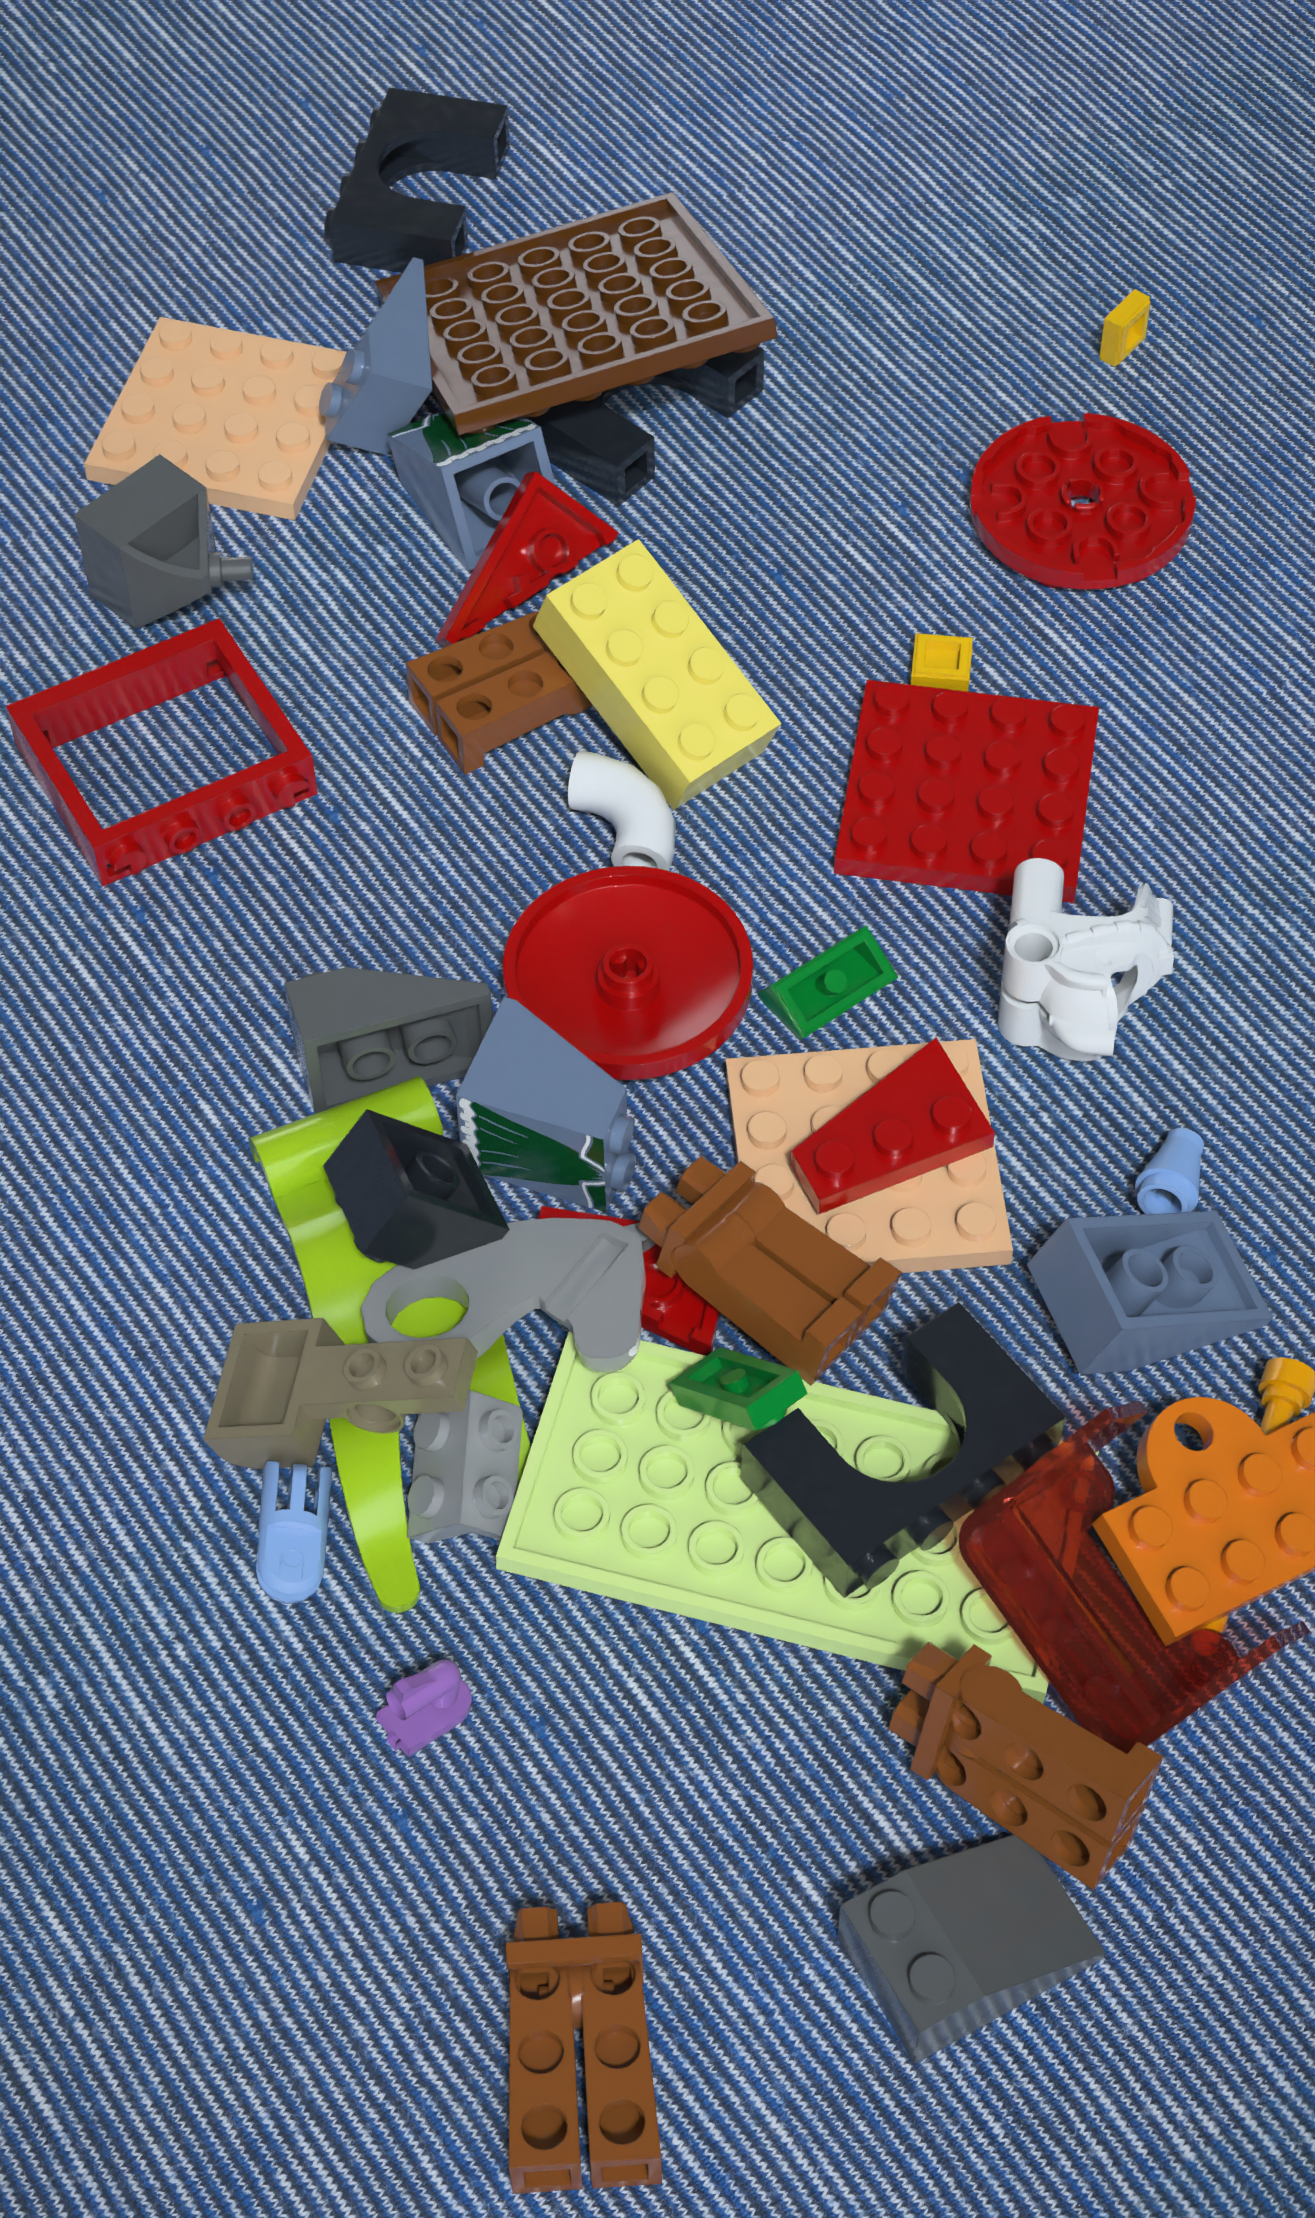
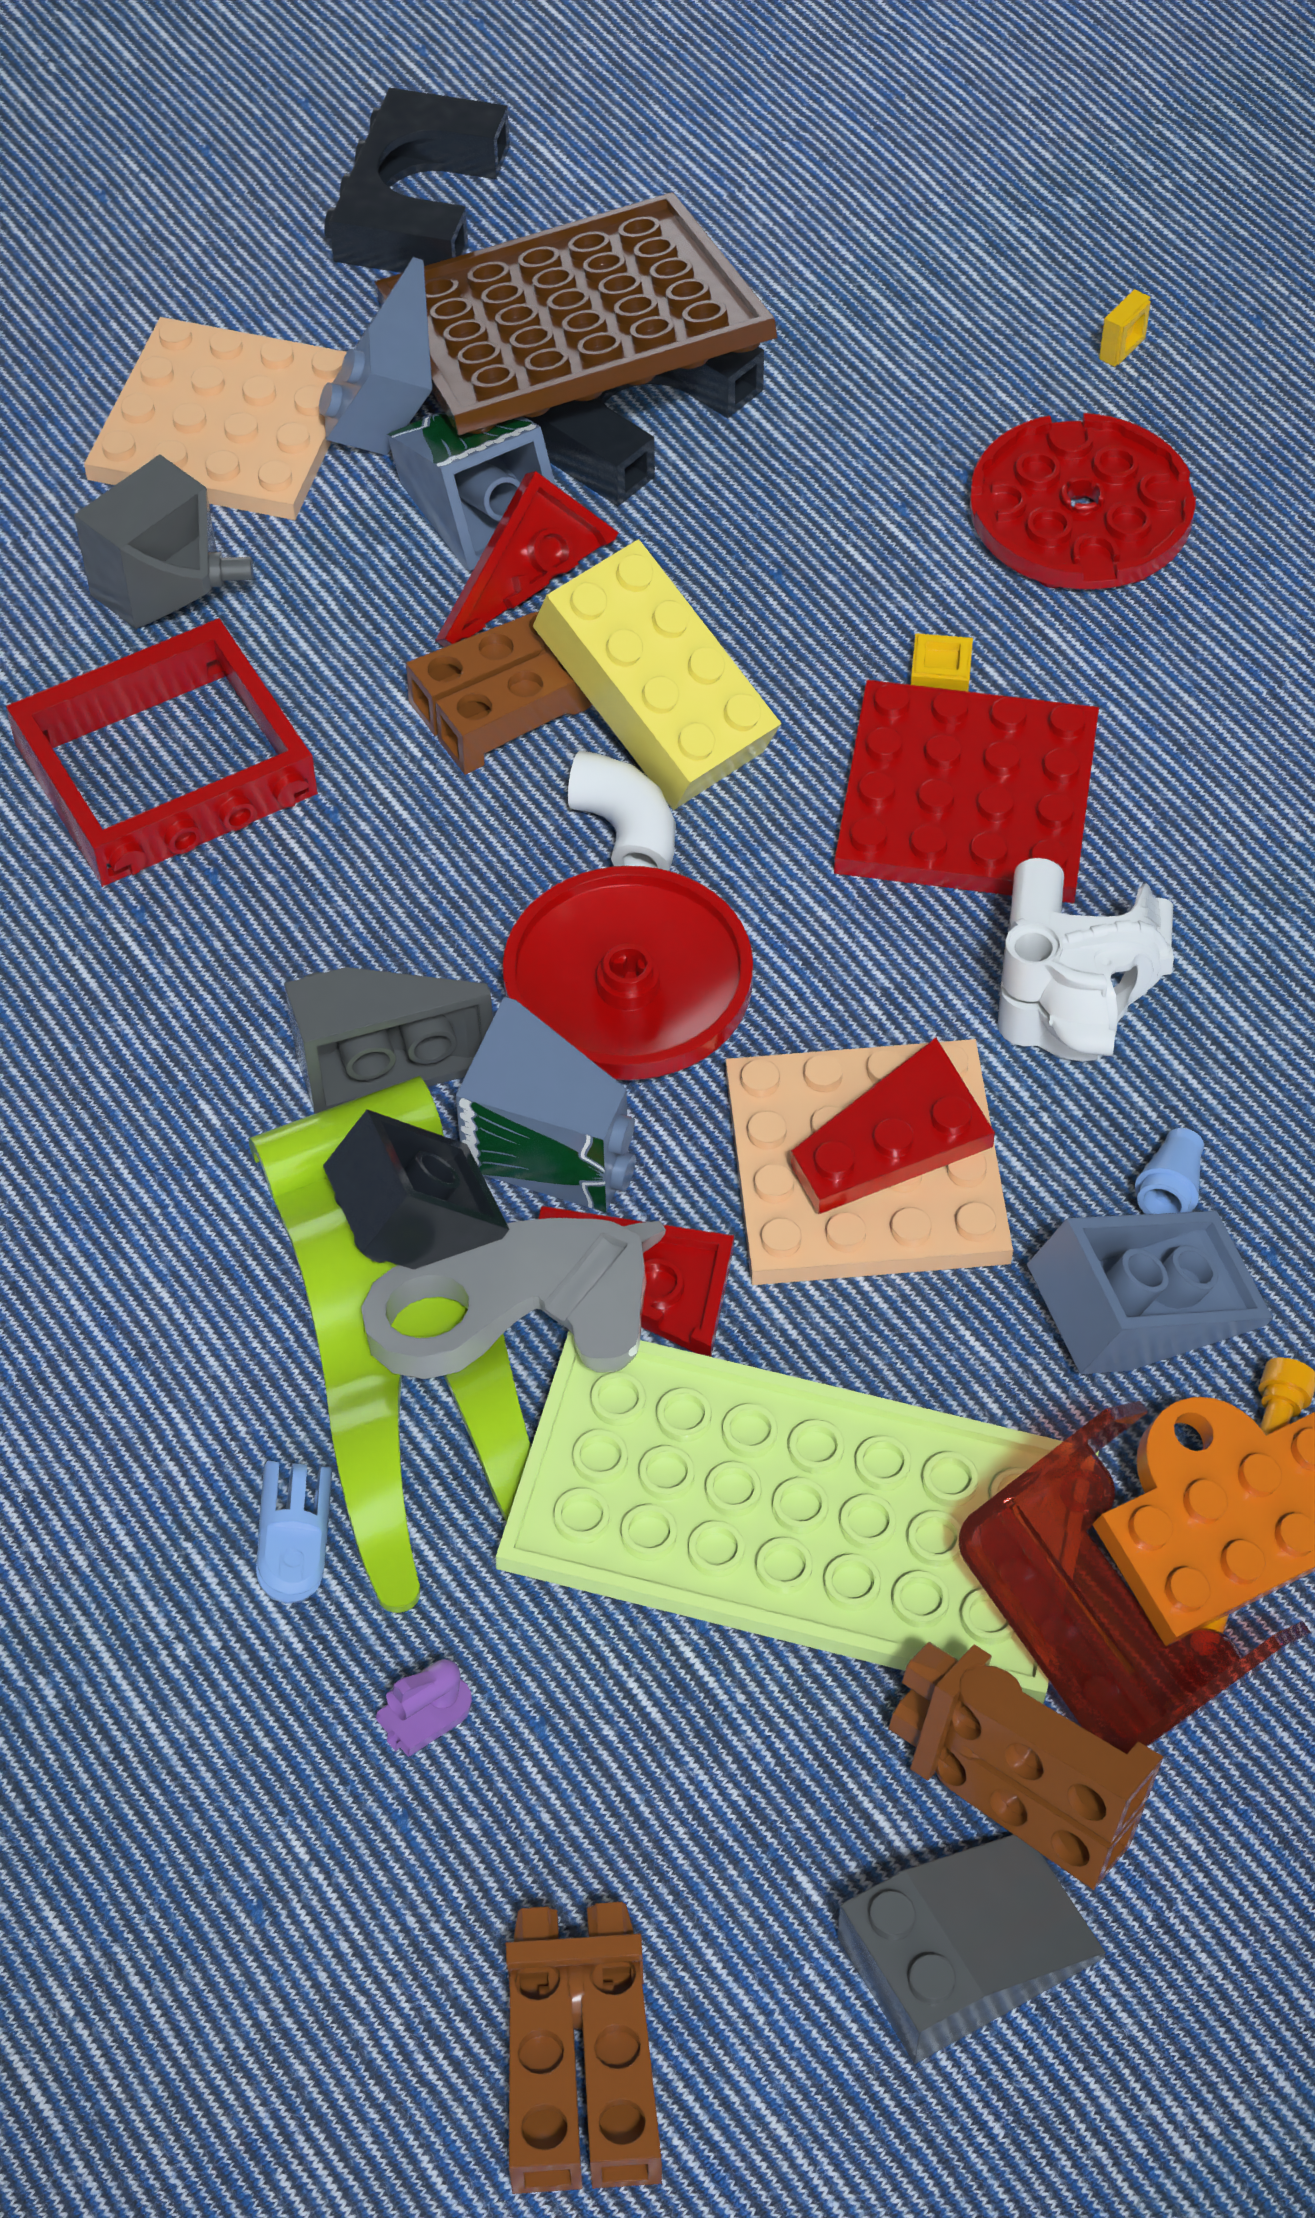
dark tan plate [203,1318,478,1469] -> none
light grey bracket [407,1390,523,1544] -> none
dark orange hips [638,1156,902,1386] -> none
green plate [669,1347,808,1431] -> none
black arch [740,1302,1066,1598] -> none
green slope [757,925,898,1040] -> none

